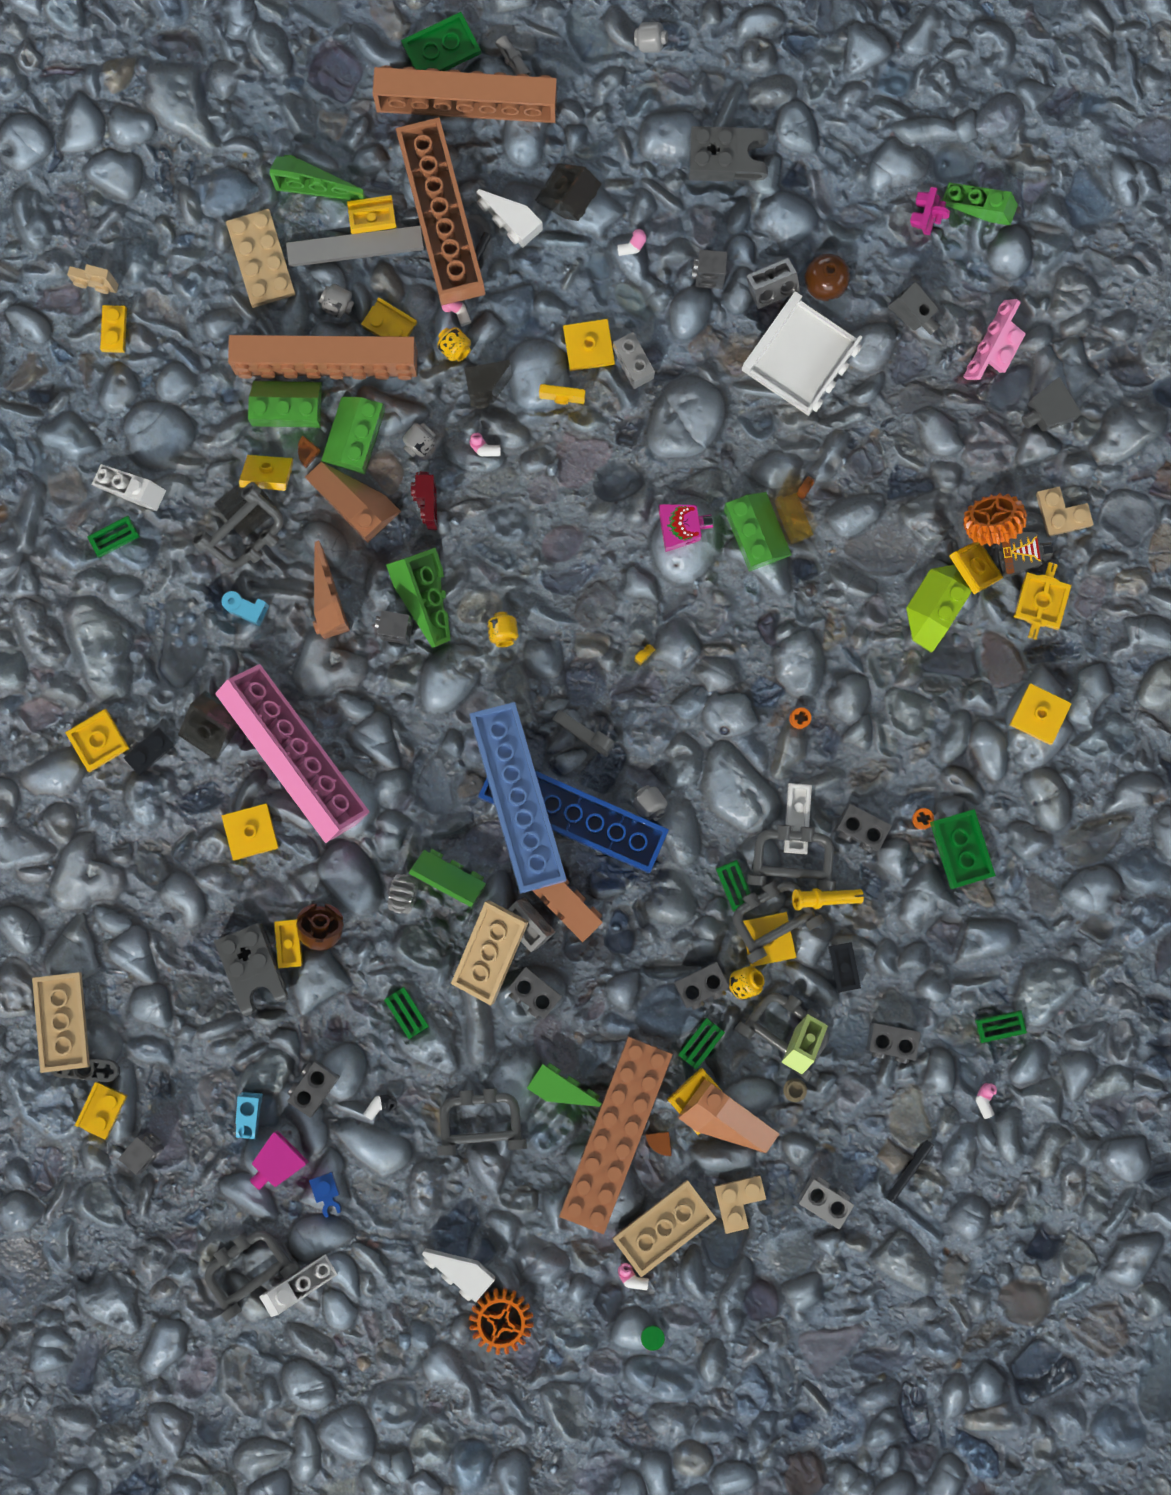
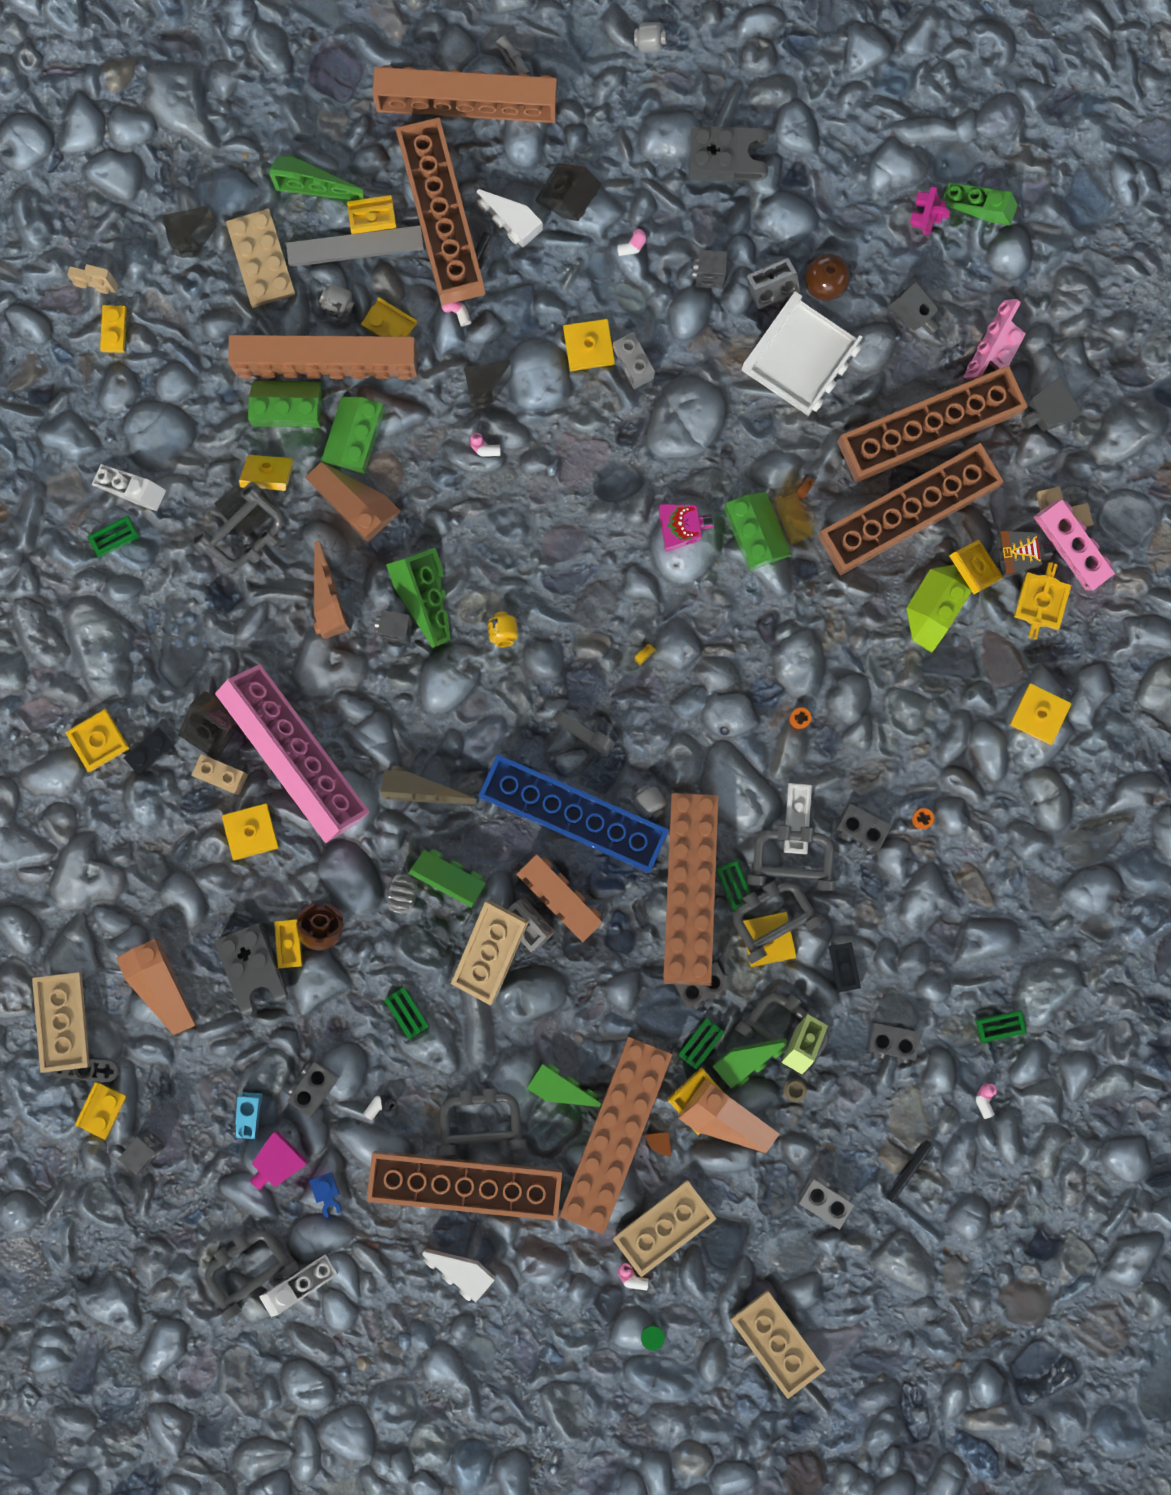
medium azure leg [221,591,269,626] -> none
dark orange tile [298,435,321,468] -> none
green plate [401,12,481,71] -> none
light grey head [402,423,436,457] -> none
dark red plate [411,471,437,530] -> none
yellow head [437,327,471,362] -> none
medium blue plate [469,702,567,894] -> none
orange gear [469,1288,534,1355] -> none
flat silver brick [508,967,562,1019] -> none
yellow plate [539,384,585,405] -> none
tan plate [714,1175,766,1234] -> none
yellow head [729,966,765,1000] -> none
yellow pin [792,888,864,910] -> none
green plate [930,809,996,889] -> none
orange gear [963,493,1027,546] -> none
none -> nougat wedge [116,939,196,1035]
none -> clear smoke slope [163,206,217,258]
none -> tan brick [191,754,248,796]
none -> nougat brick [367,1151,562,1221]
none -> dark tan wedge [380,767,477,805]
none -> nougat brick [663,793,718,986]
none -> bright green slope [713,1038,787,1088]
none -> tan plate [730,1290,826,1399]
none -> nougat brick [818,443,1004,576]
none -> nougat brick [837,365,1028,483]
none -> bright pink brick [1033,500,1115,591]

